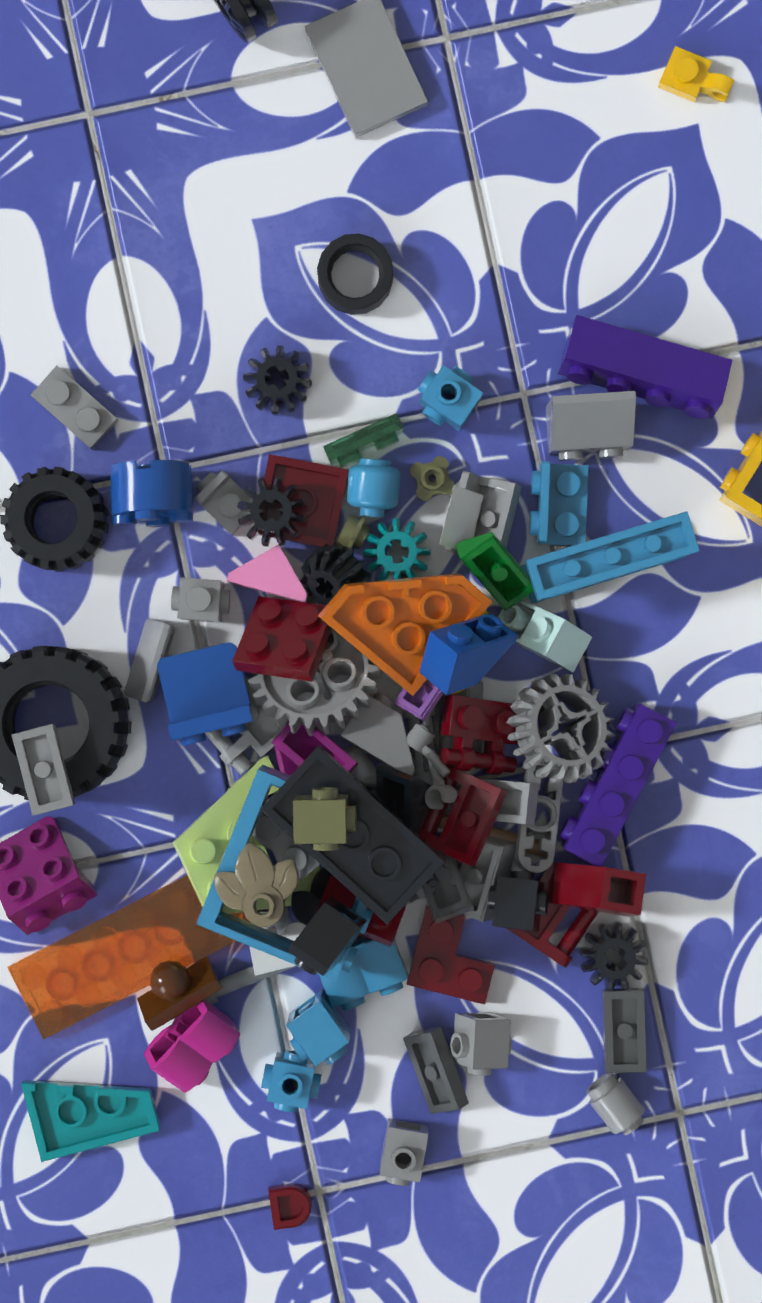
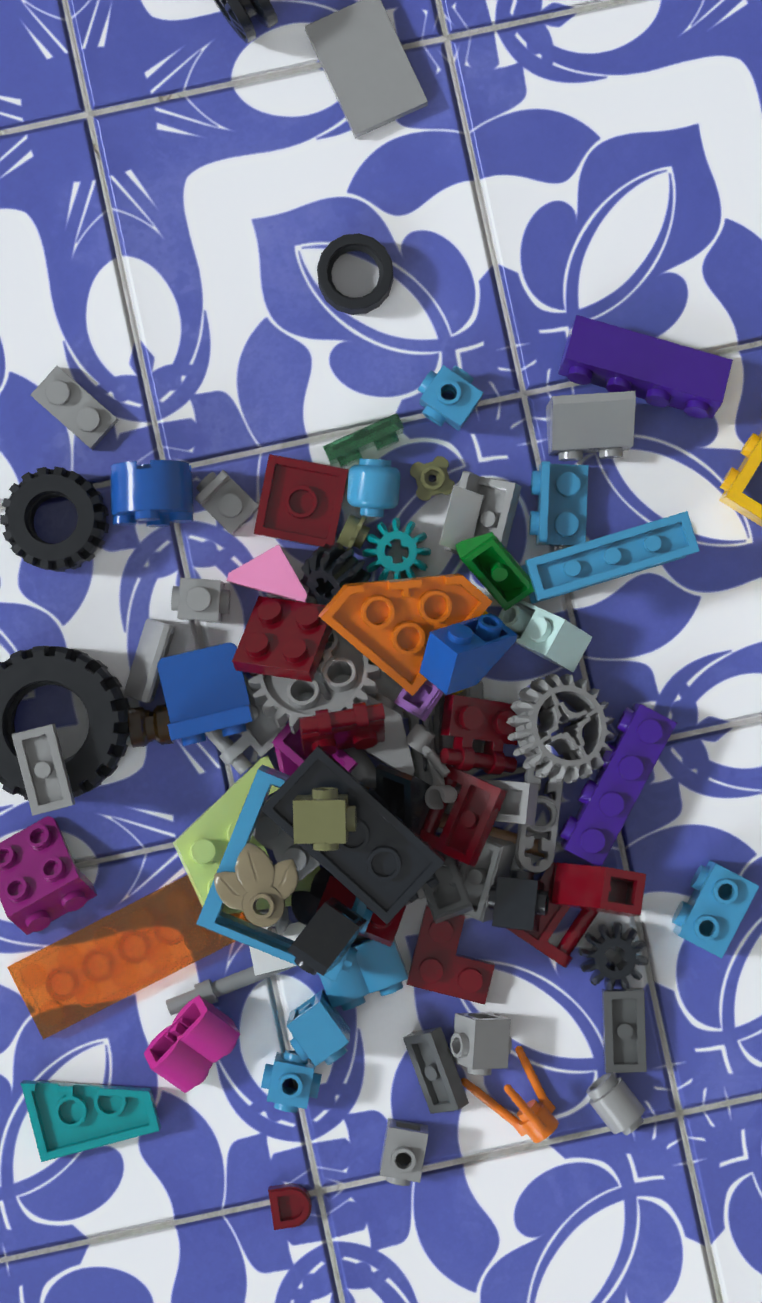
reddish brown tile [137,956,222,1031] -> none
black gear [237,477,307,547] -> none
black gear [243,346,312,416] -> none
yellow plate [658,46,735,103] -> none
none -> dark brown wheel [128,704,174,748]
none -> dark red plate [299,702,385,756]
none -> orange plant [461,1046,559,1143]
none -> dark azure brick [672,860,759,959]

